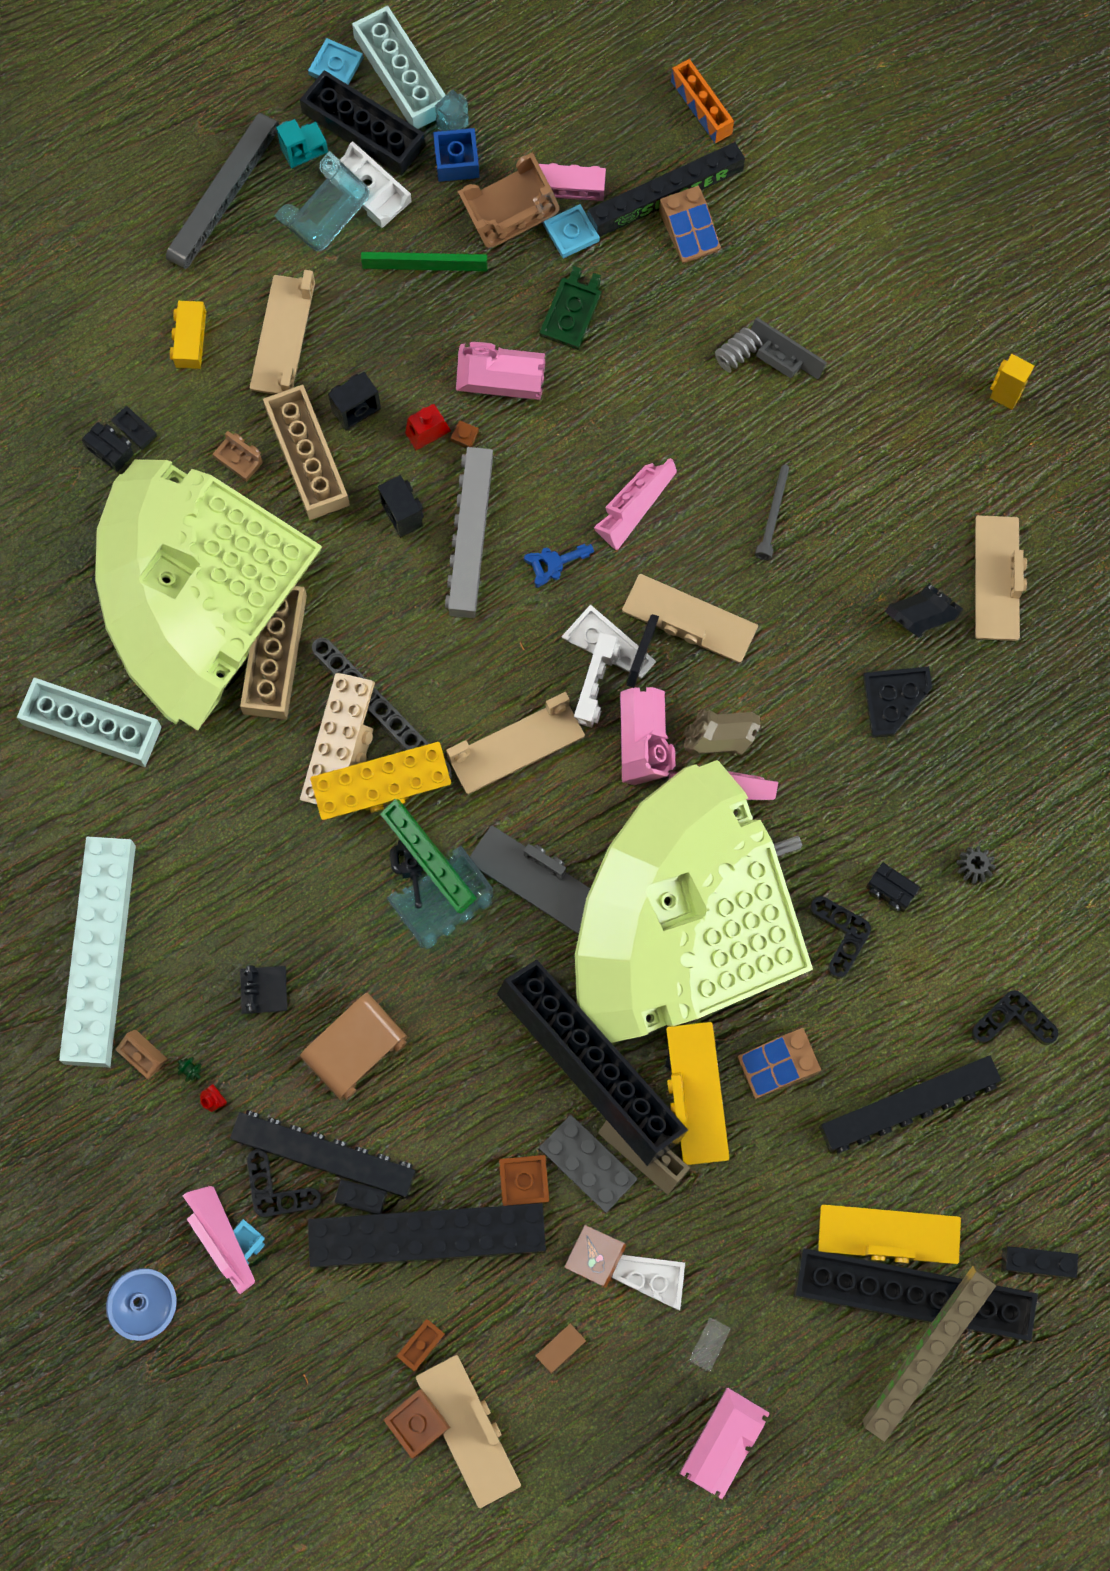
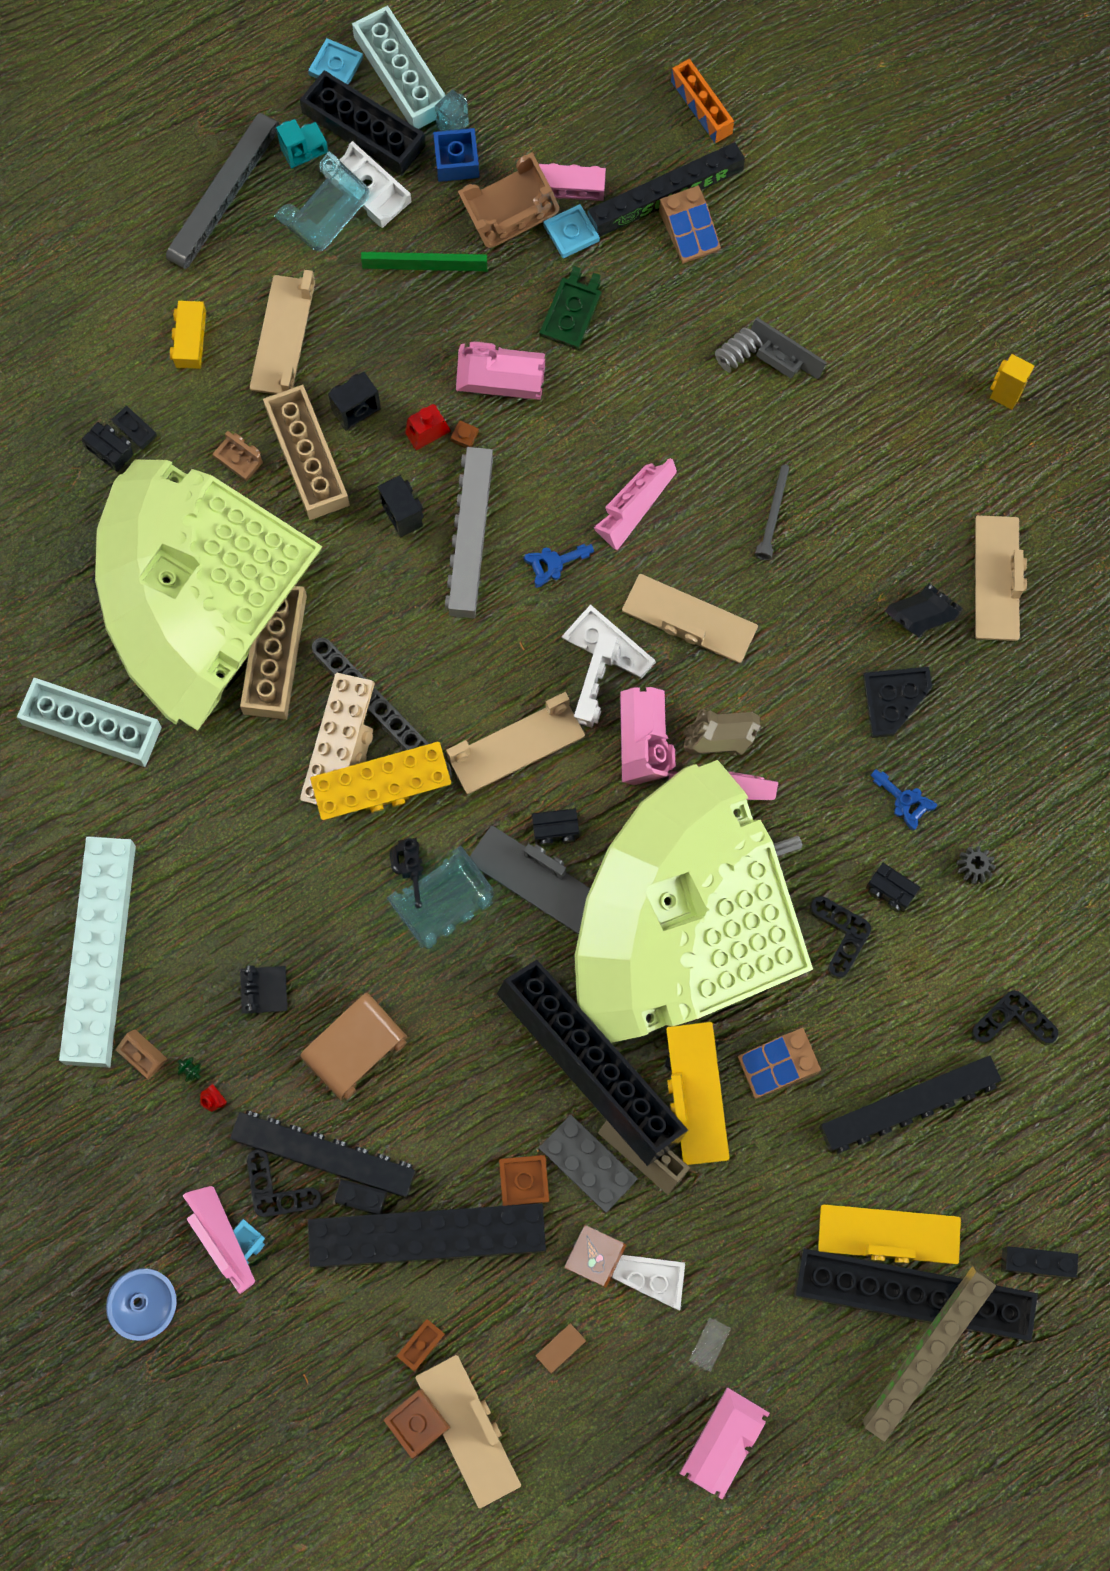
green tile [380,799,477,914] -> none
black tile [626,614,659,688] -> none
none -> black brick [532,808,580,846]
none -> blue piece [870,769,937,830]

